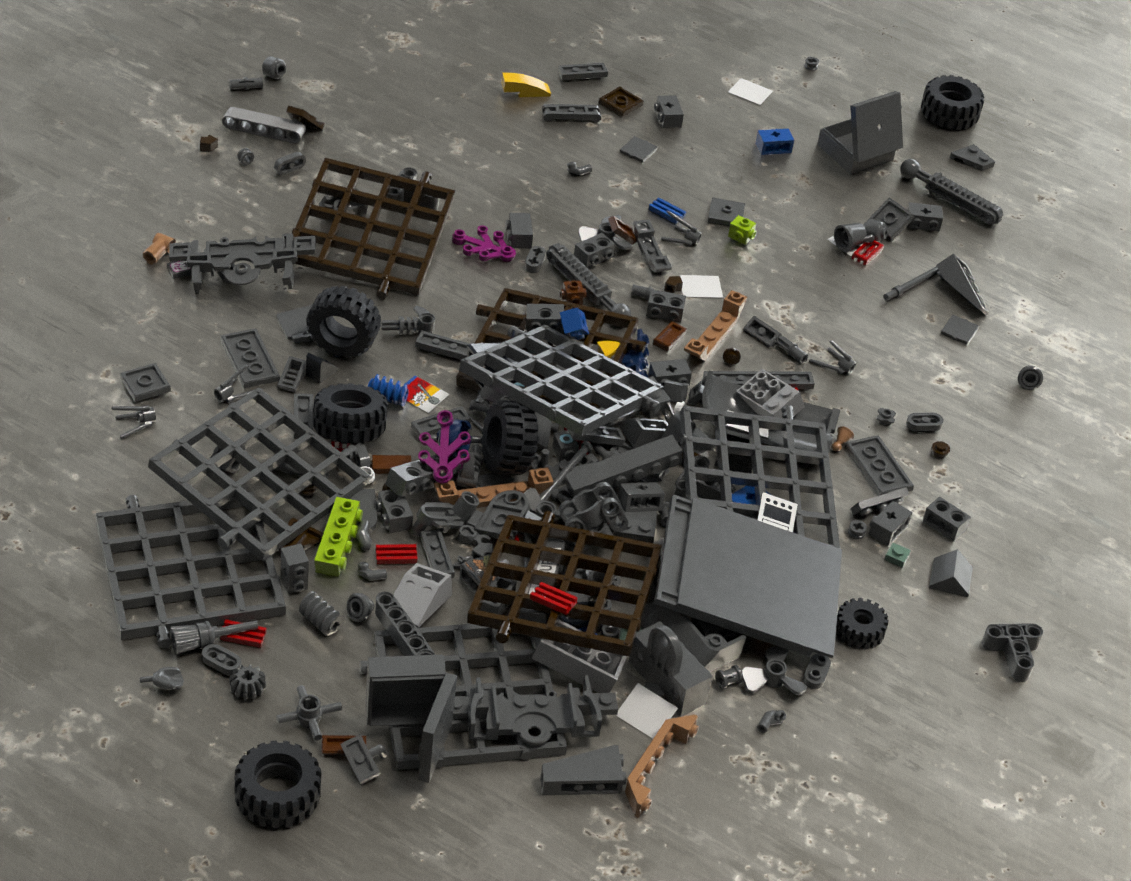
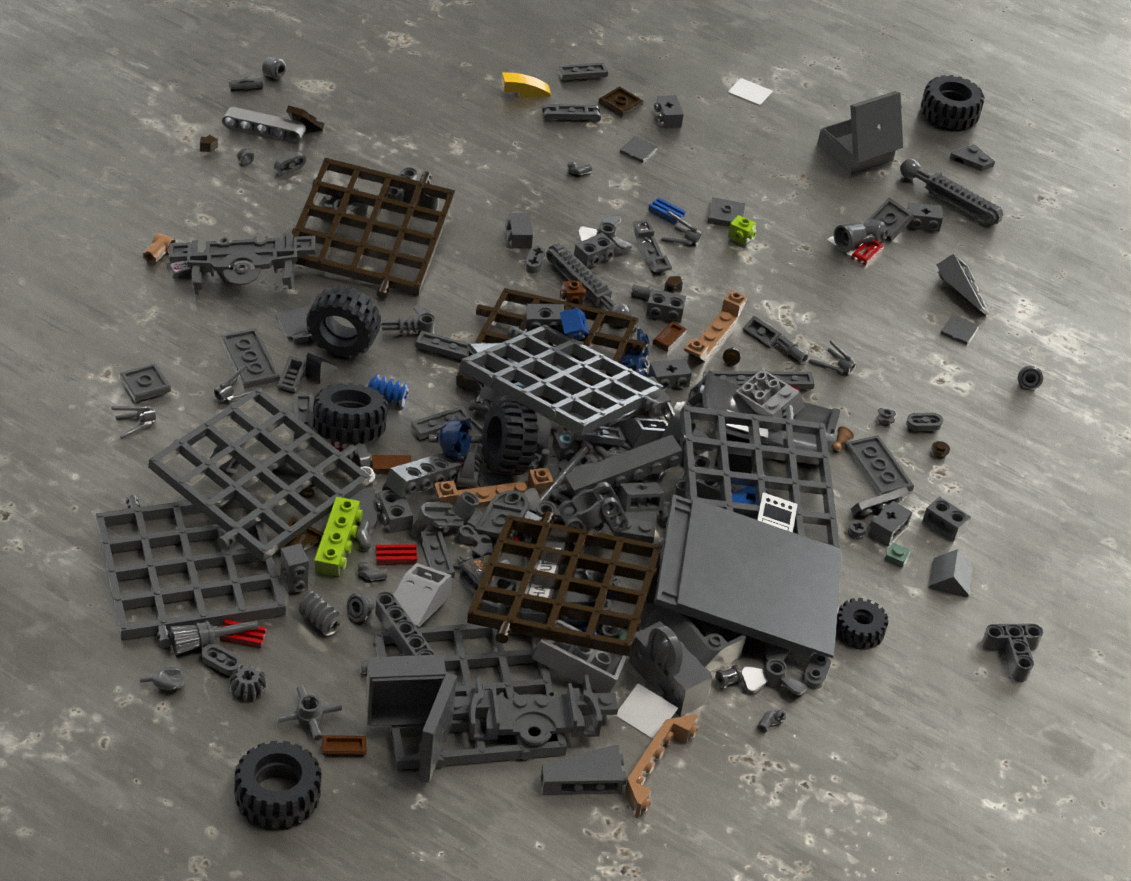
dark grey plate [340,734,388,785] -> none
sticker [402,376,450,413] -> none
magenta plant [418,410,471,484] -> none
magenta plant [452,225,516,262] -> none
red tile [530,582,577,615] -> none
yellow tile [597,341,620,359] -> none
reddish brown tile [608,215,637,245] -> none
dark grey tile [663,380,689,403] -> none
white sticker [679,275,723,298] -> none
blue brick [755,128,794,155] -> none
dark grey bush [804,57,819,71] -> none
dark grey bar [883,266,939,300] -> none

